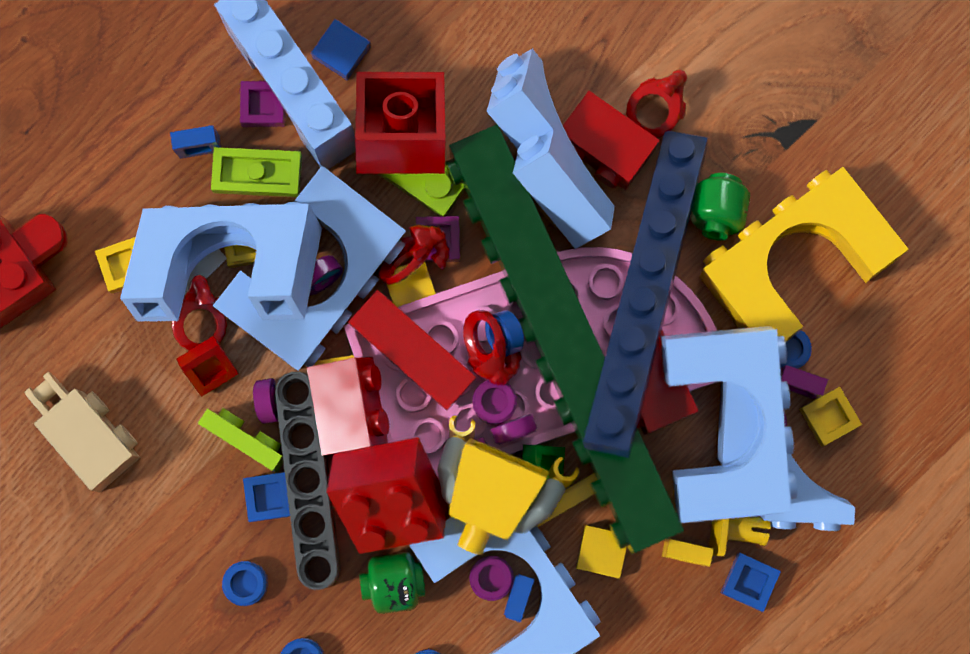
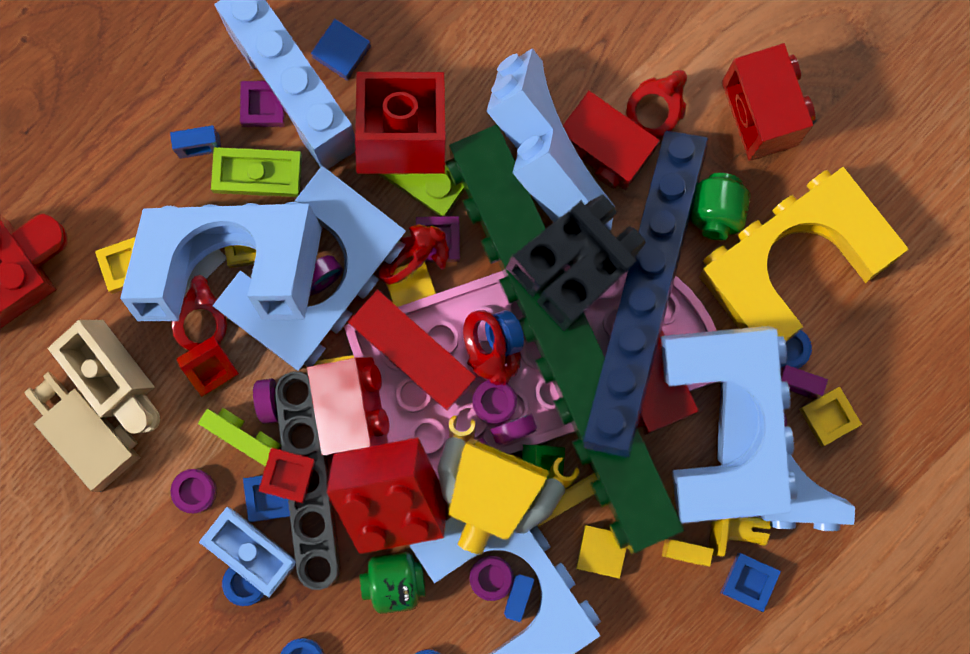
none -> tan brick [48,320,160,434]
none -> magenta tile [170,469,217,514]
none -> light blue slope [199,507,296,597]
none -> red tile [258,447,316,503]
none -> black hips [506,195,646,332]
none -> red brick [722,43,816,161]

